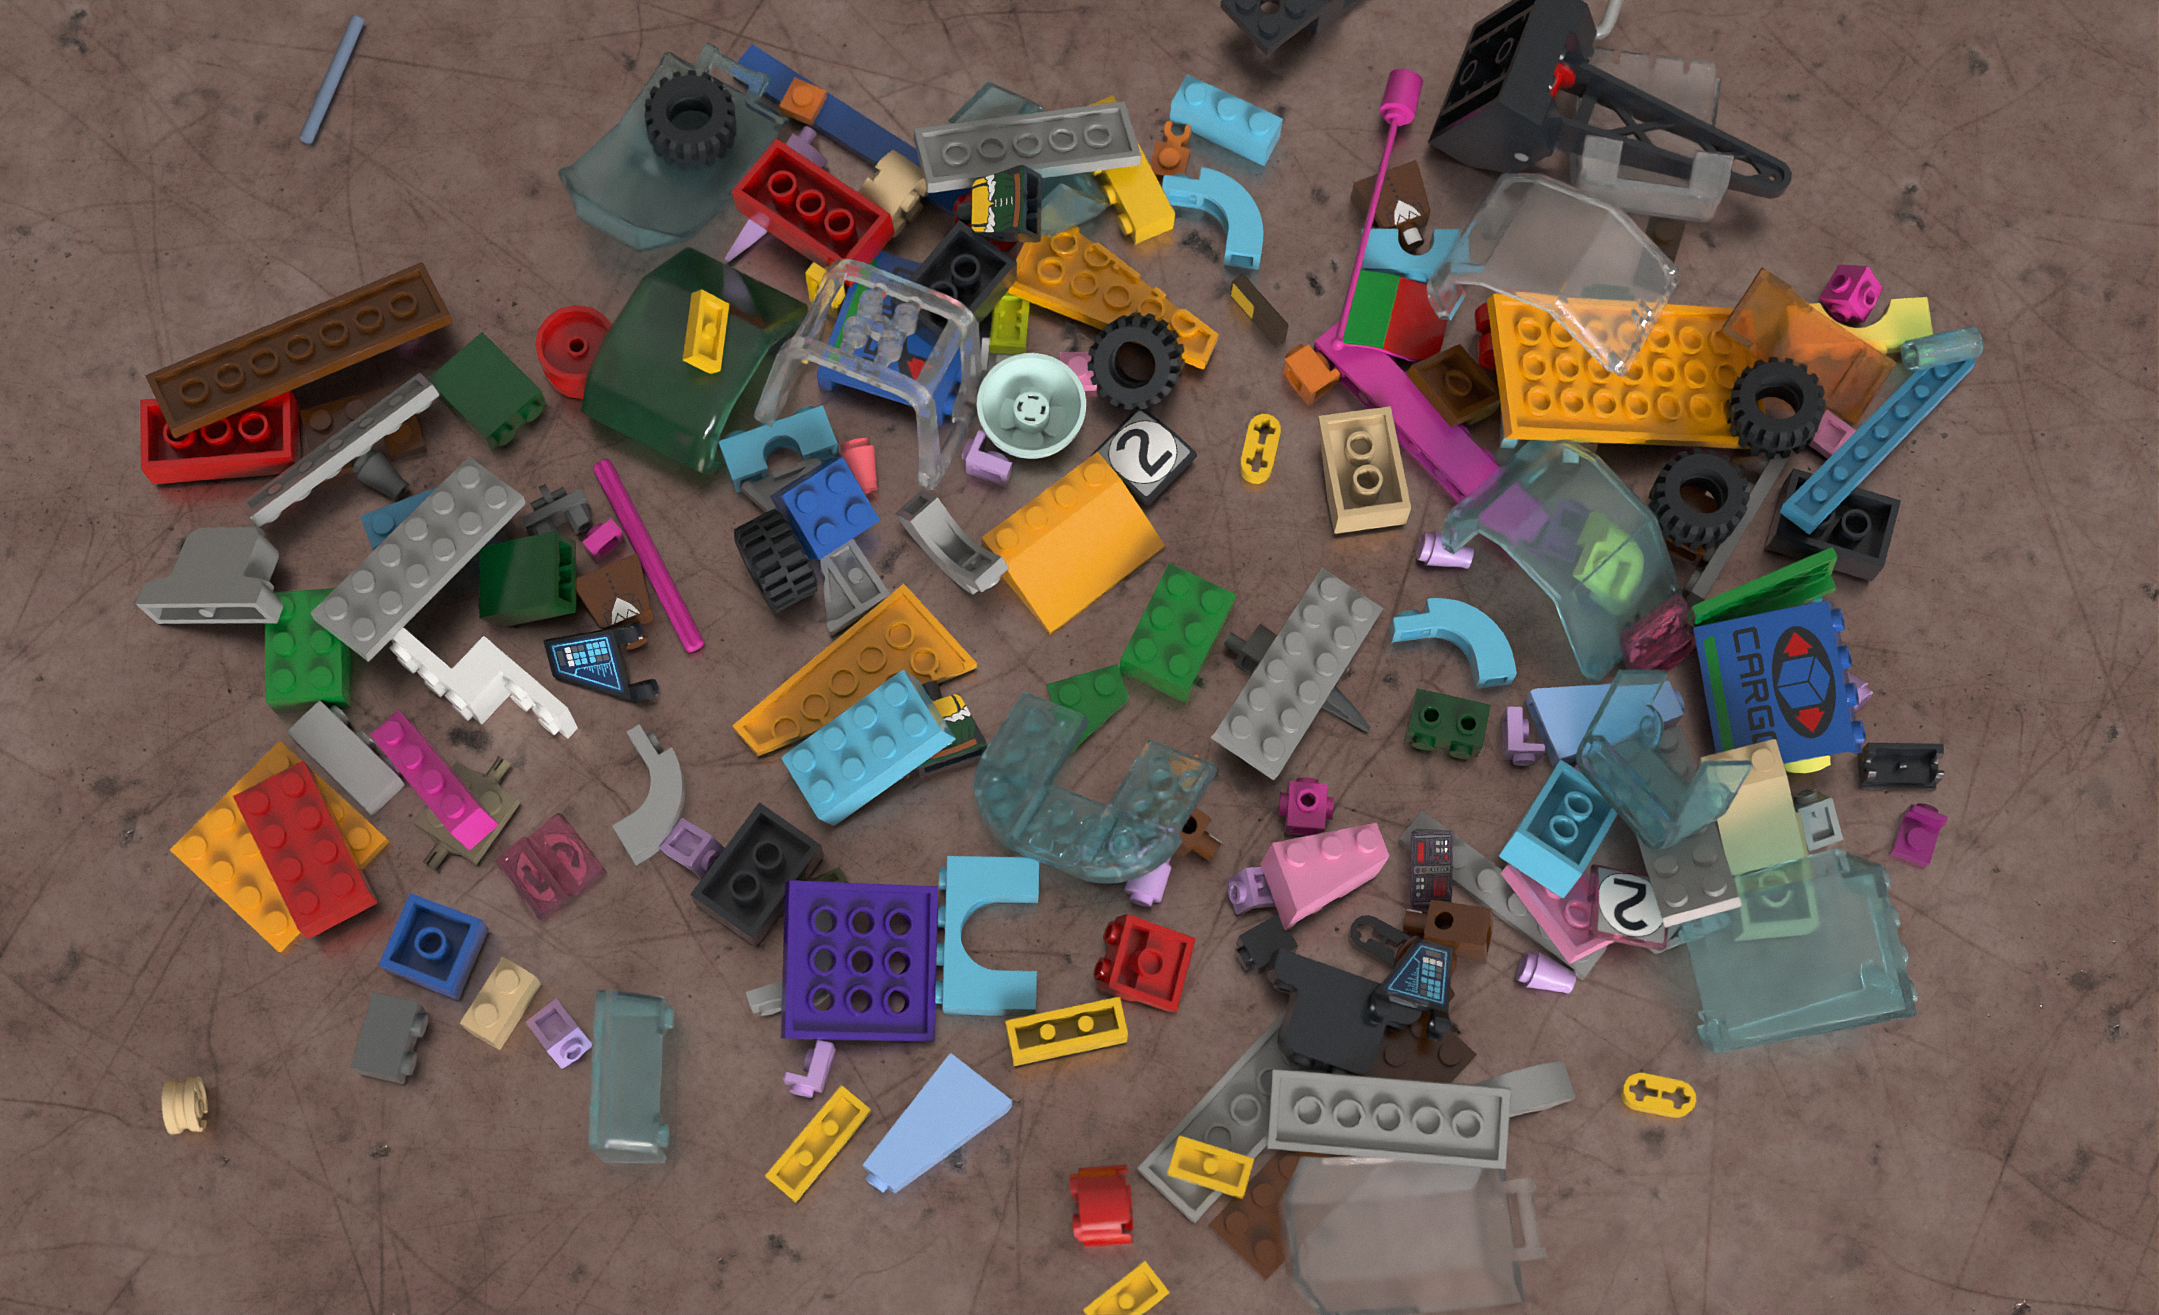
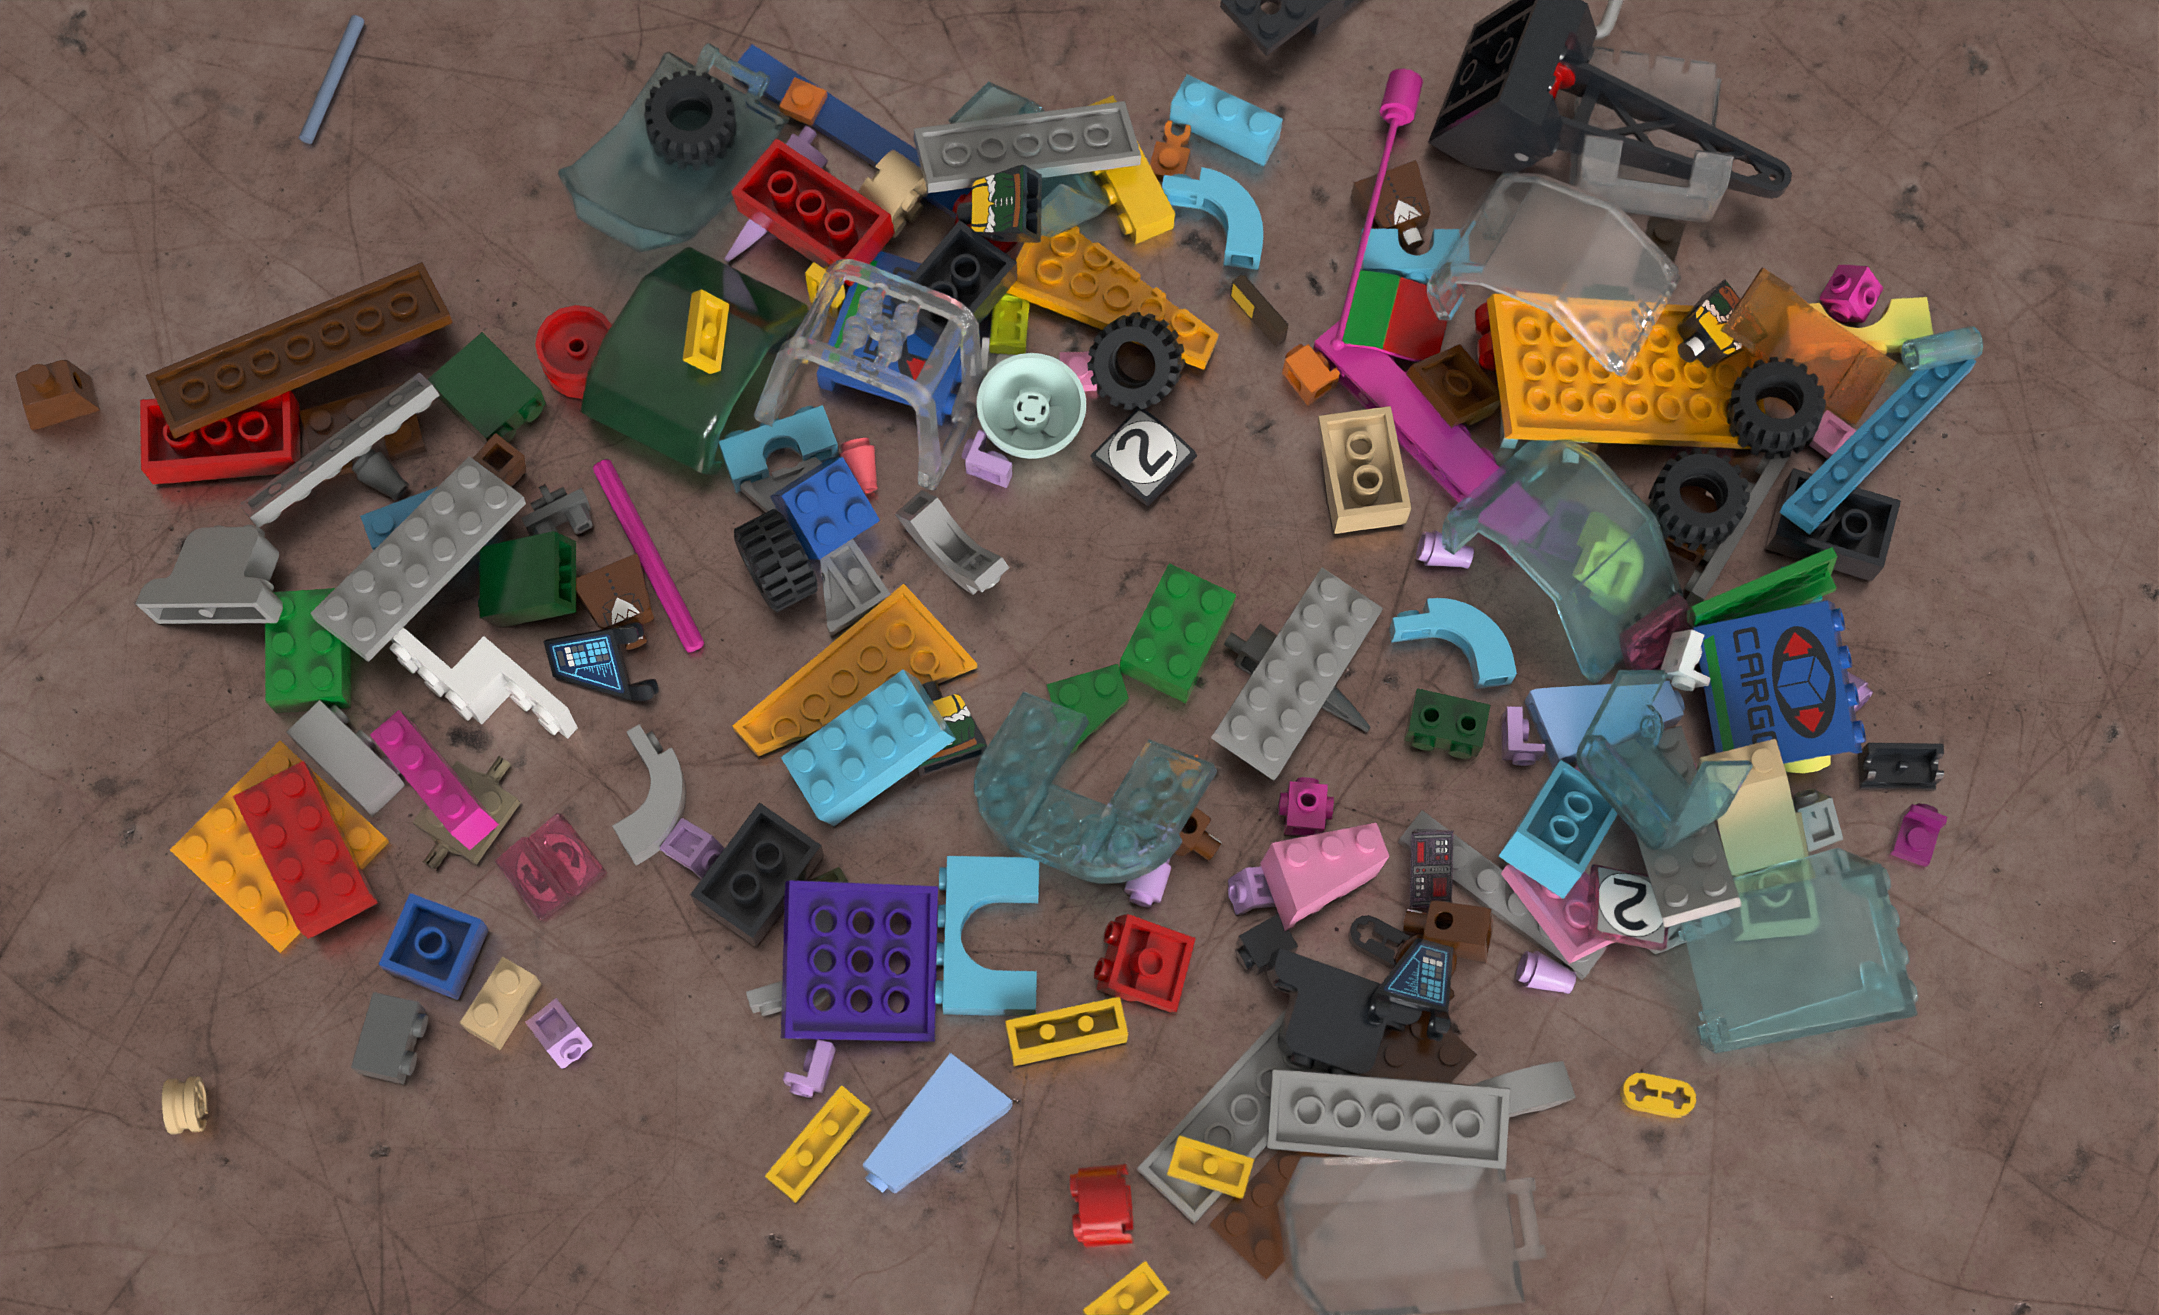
dark pink plate [582,518,625,564] -> none
clear light blue windscreen [589,990,675,1163] -> none
light orange slope [981,452,1166,635] -> none
yellow beam [1240,414,1281,484] -> none
none -> reddish brown torso [15,360,100,431]
none -> reddish brown brick [472,433,526,487]
none -> white bracket [1659,629,1711,691]
none -> torso [1677,279,1767,368]

